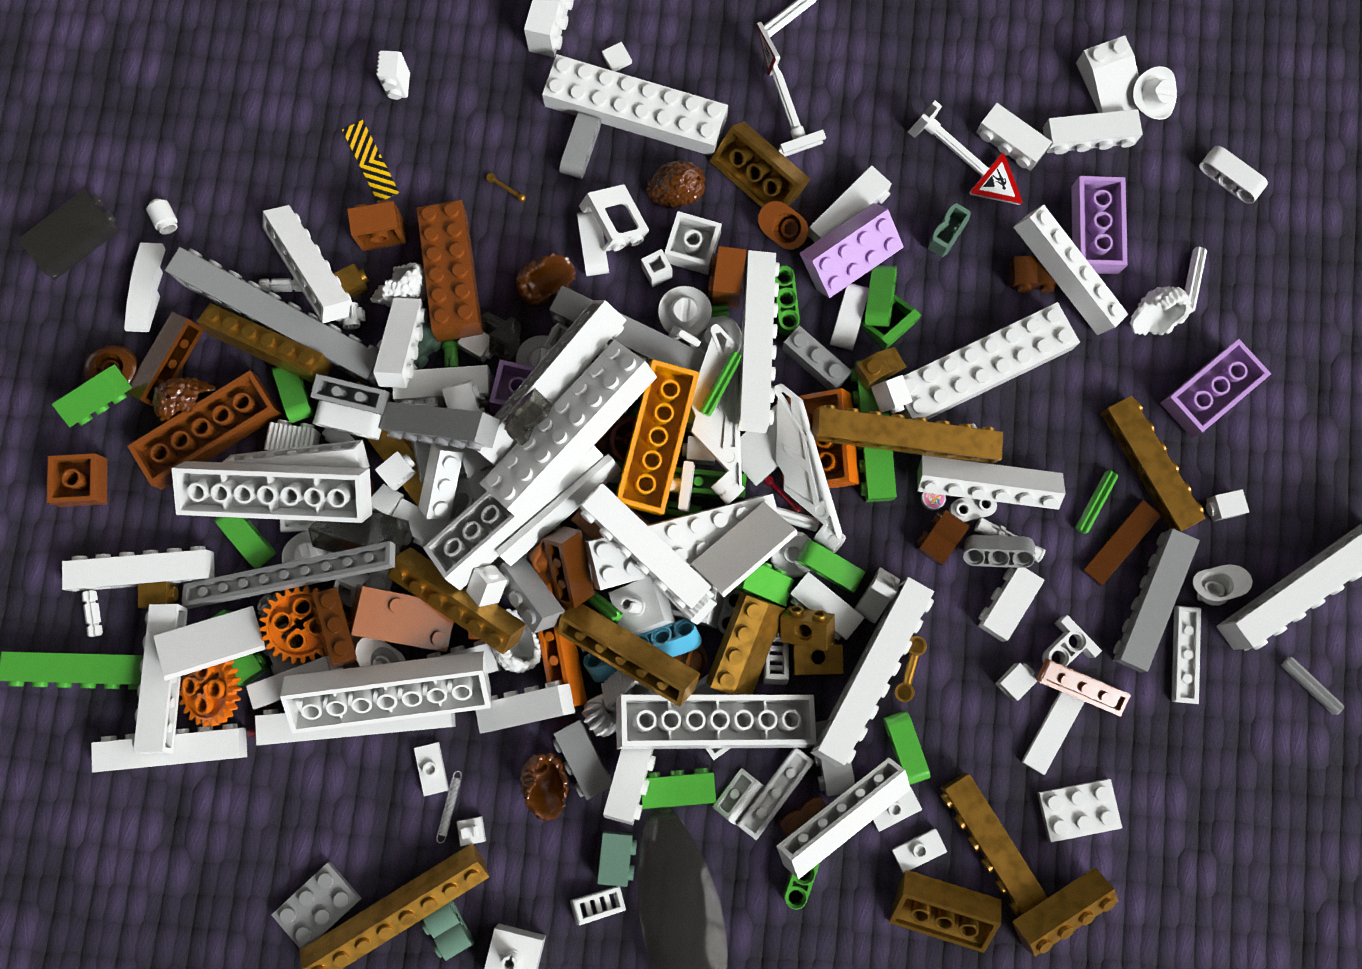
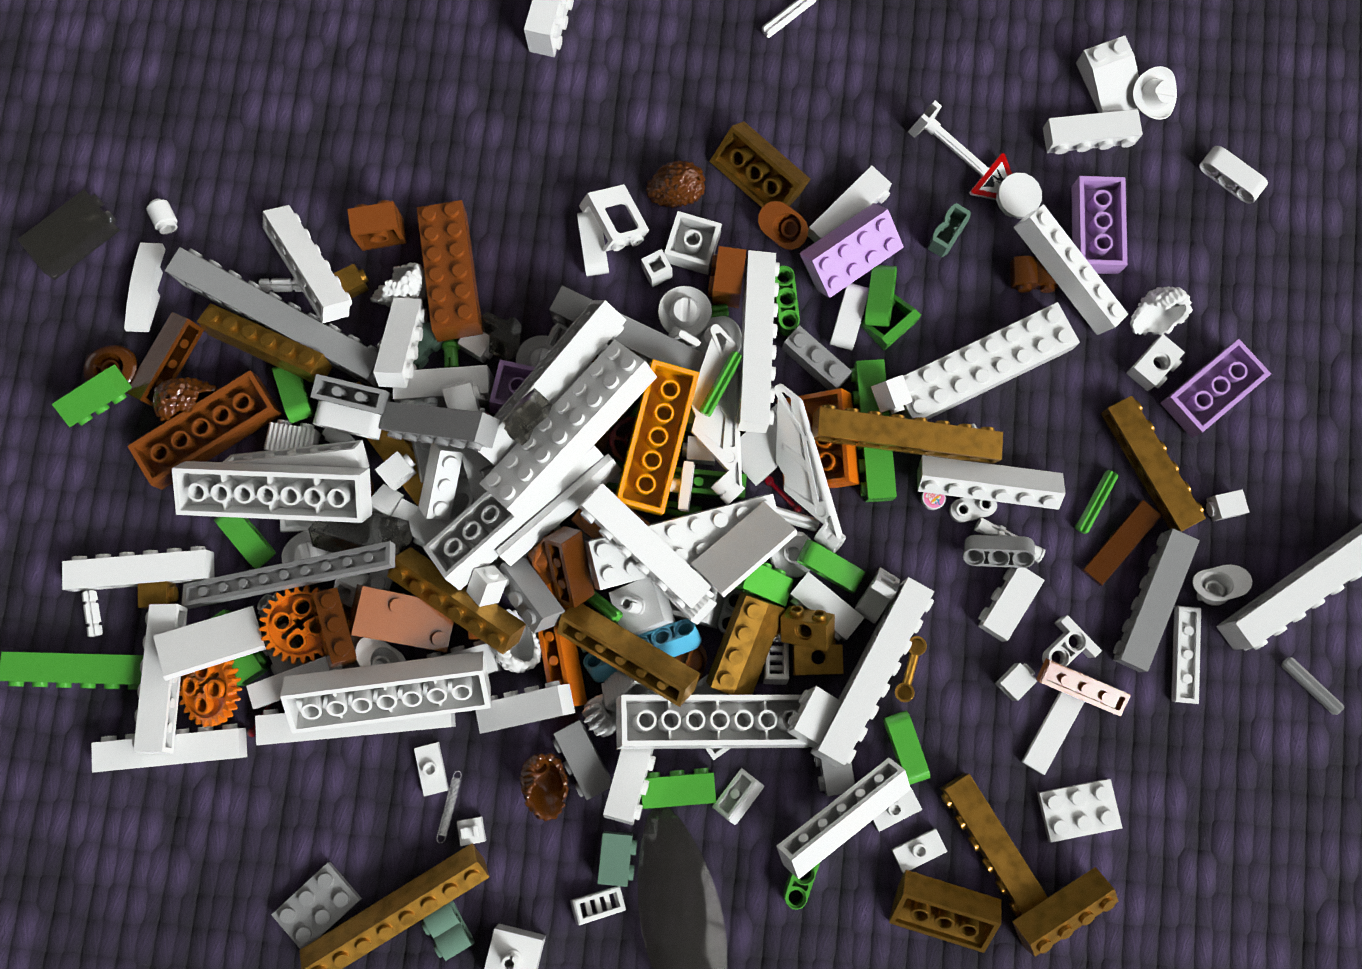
dark orange brick [47,453,108,507] -> none
white gear [336,302,366,329] -> none
sticker [342,120,399,202] -> none
white brick [376,51,410,100] -> none
pearl gold hinge [486,173,526,202] -> none
reddish brown piece [515,252,576,306] -> none
white brick [542,54,728,156] -> none
light grey beam [559,112,601,179] -> none
white tile [602,42,632,72] -> none
white tile [737,748,815,840] -> none
white piece [757,22,826,157] -> none
reddish brown brick [778,796,827,837] -> none
pearl gold slope [854,347,907,390] -> none
reddish brown brick [916,510,969,566] -> none
white brick [976,103,1052,171] -> none
white axle [1185,247,1207,313] -> none
none -> white brick [787,686,842,747]
none -> white tile [996,173,1042,219]
none -> white brick [1126,334,1185,391]

